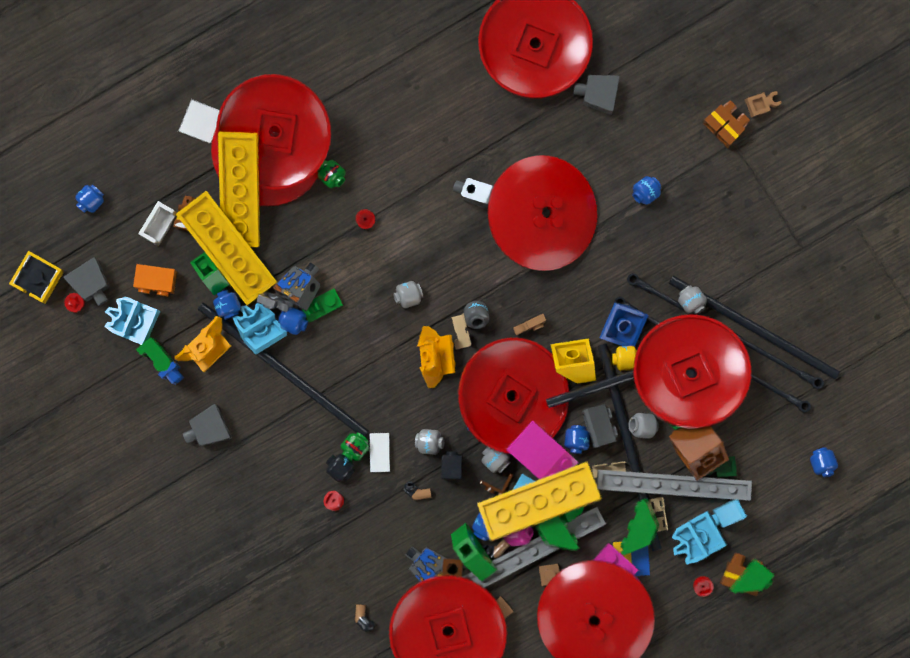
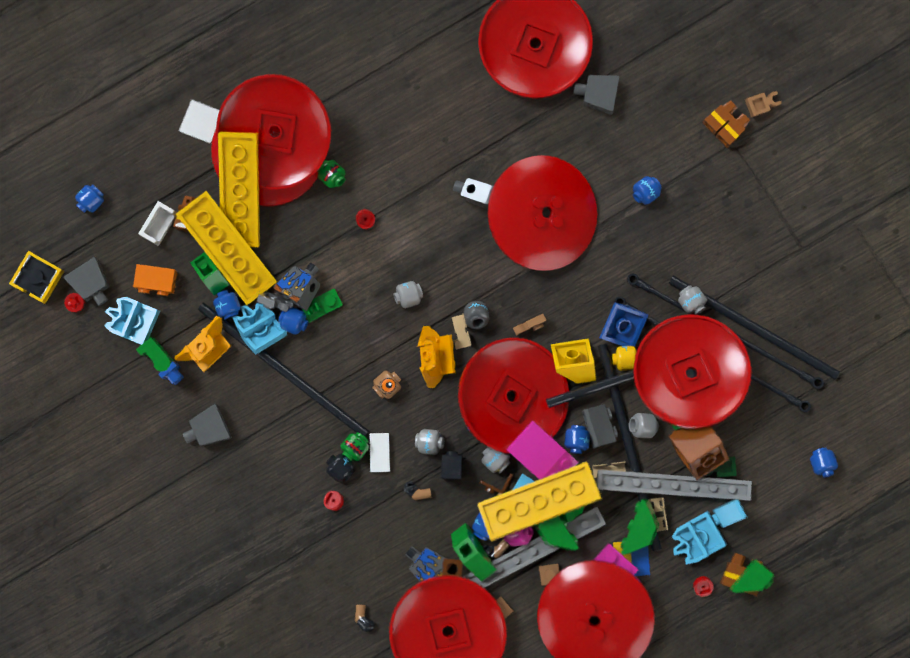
none -> medium nougat head [372,371,401,399]

